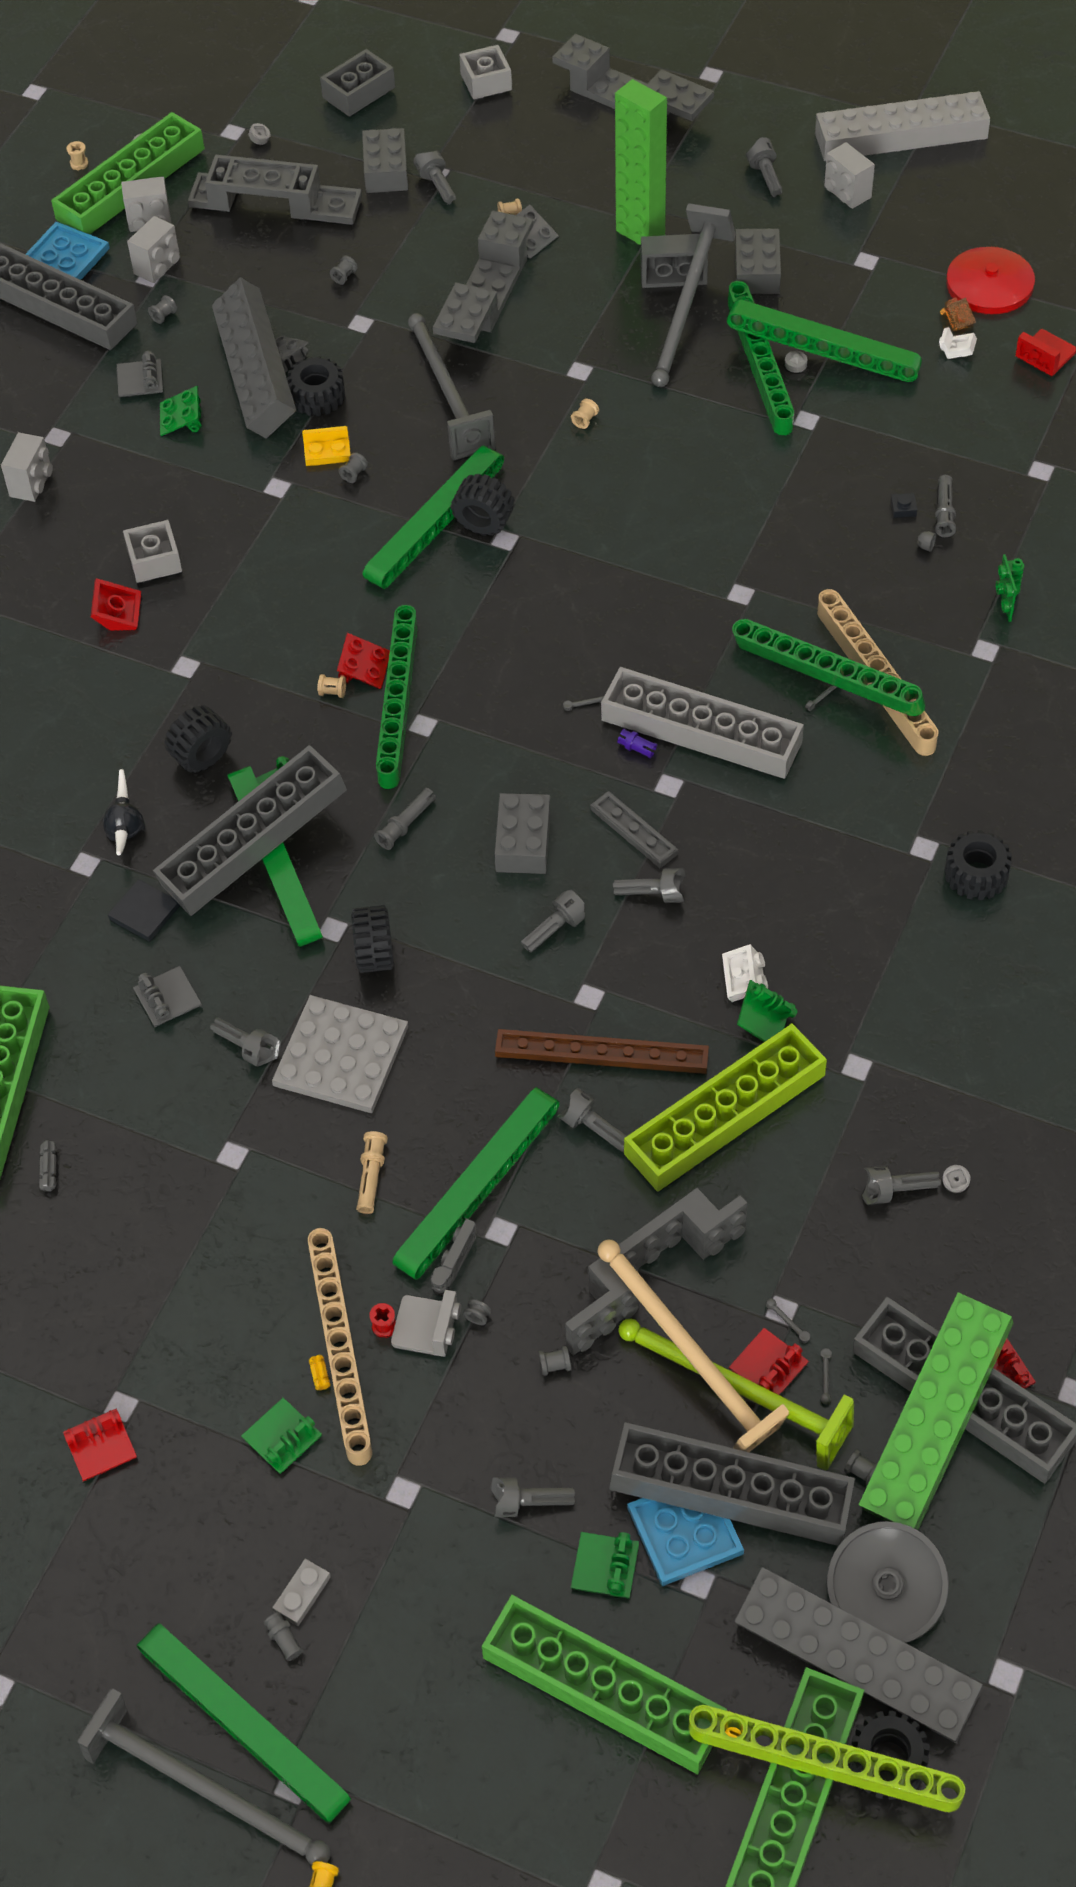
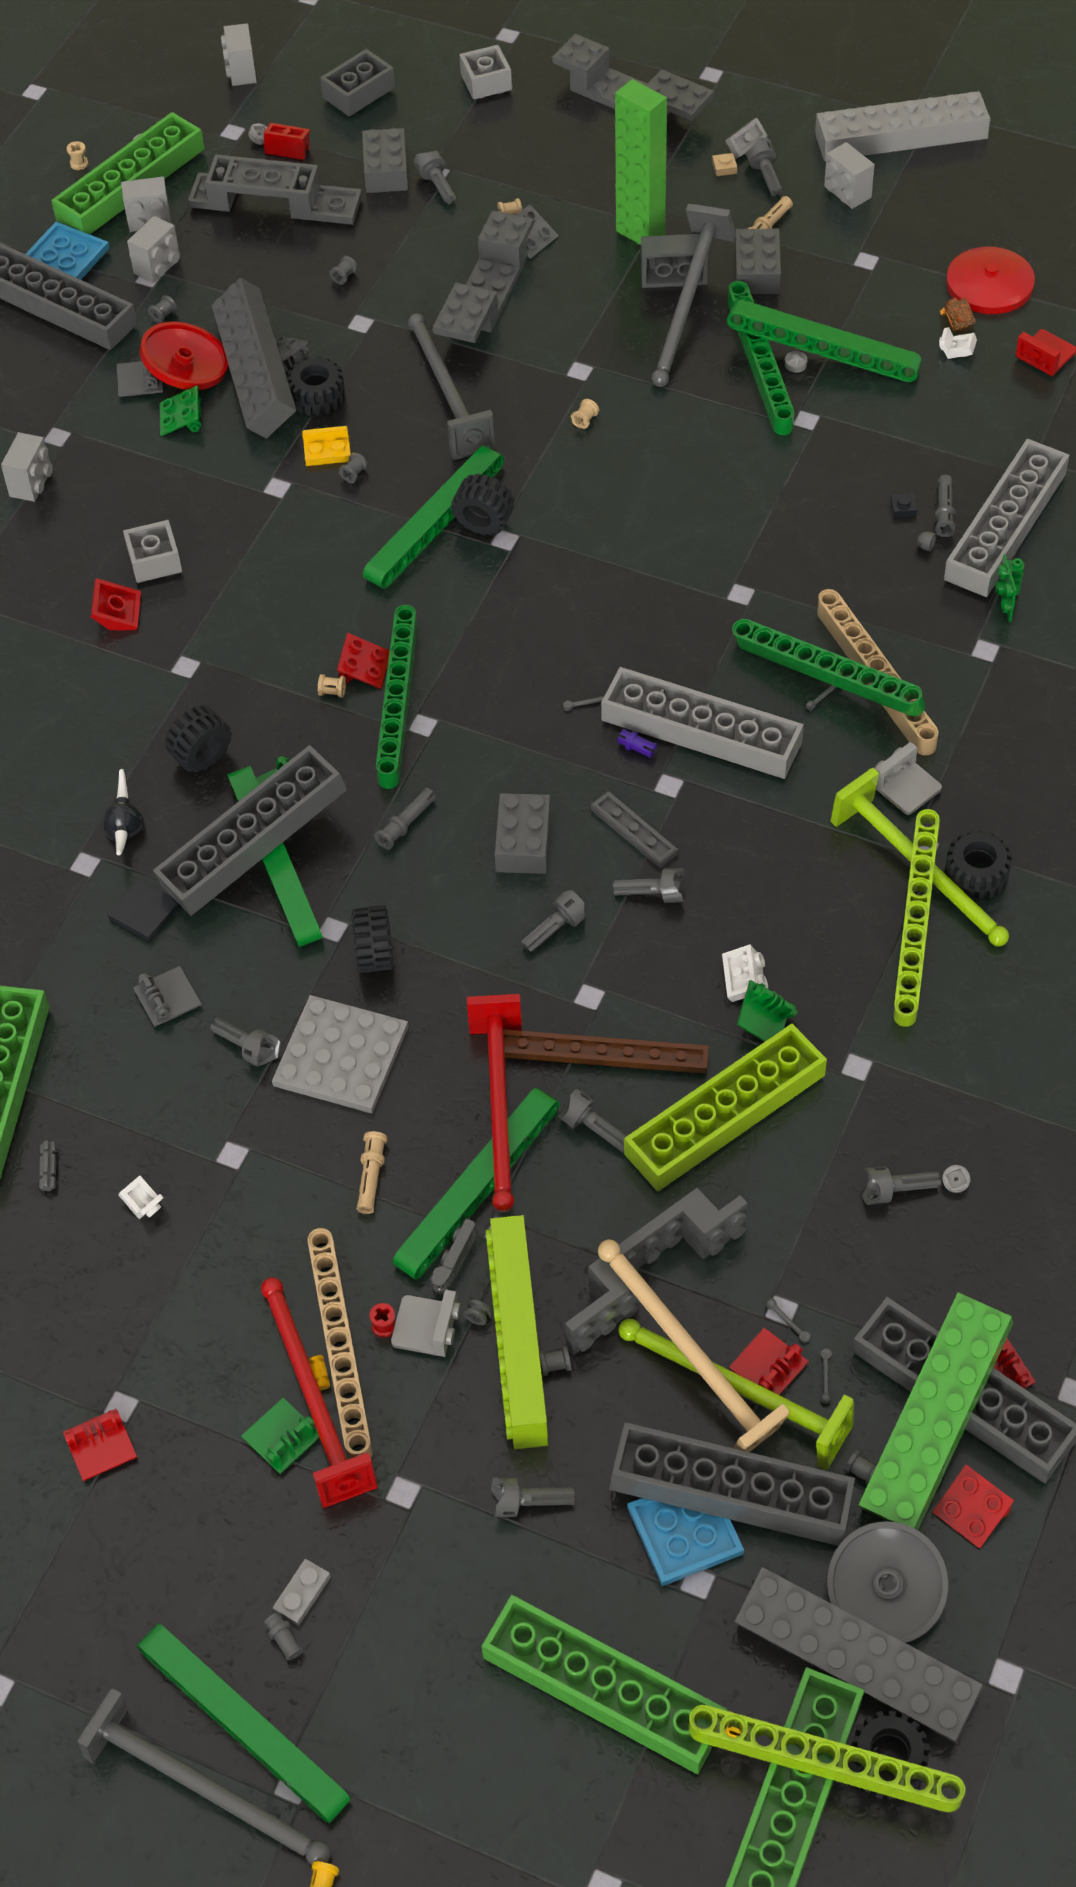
green hinge [571,1532,639,1599] -> none
none -> white bracket [118,1176,164,1219]
none -> red dish [140,322,228,390]
none -> light grey brick [221,23,257,86]
none -> red piece [261,1277,378,1508]
none -> red hinge [264,123,310,160]
none -> red piece [467,994,522,1212]
none -> lime brick [486,1215,548,1449]
none -> tan plate [712,153,737,176]
none -> light grey plate [725,118,768,159]
none -> tan pin [747,196,793,229]
none -> lime piece [830,768,1009,946]
none -> light grey bracket [874,742,942,815]
none -> lime beam [893,809,940,1027]
none -> red hinge [932,1464,1014,1549]
none -> light grey brick [944,439,1069,597]

